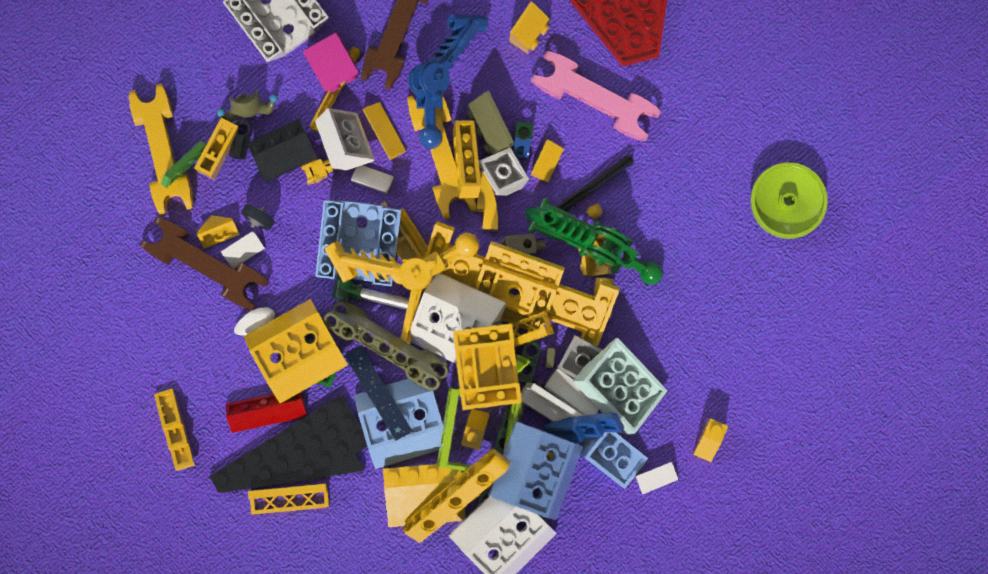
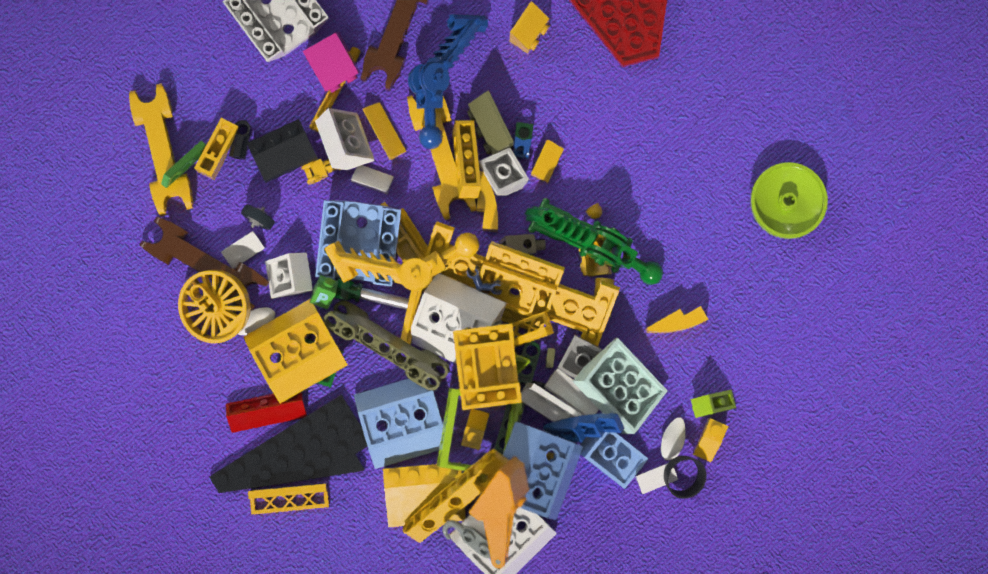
yellow slope [154,388,195,471] -> none
yellow slope [197,215,240,249] -> none
olive piece [217,90,278,123] -> none
dark blue sticker [345,346,413,441] -> none
bright pink piece [531,51,661,141] -> none
black axle [556,154,634,211] -> none
none -> yellow piece [178,270,251,343]
none -> white slope [265,253,313,299]
none -> bright green brick [310,275,338,310]
none -> light orange slope [442,456,529,568]
none -> dark blue arm [466,265,502,295]
none -> yellow slope [645,306,708,334]
none -> white arm [661,418,685,461]
none -> black tyre [663,456,707,499]
none -> lime slope [691,390,736,418]

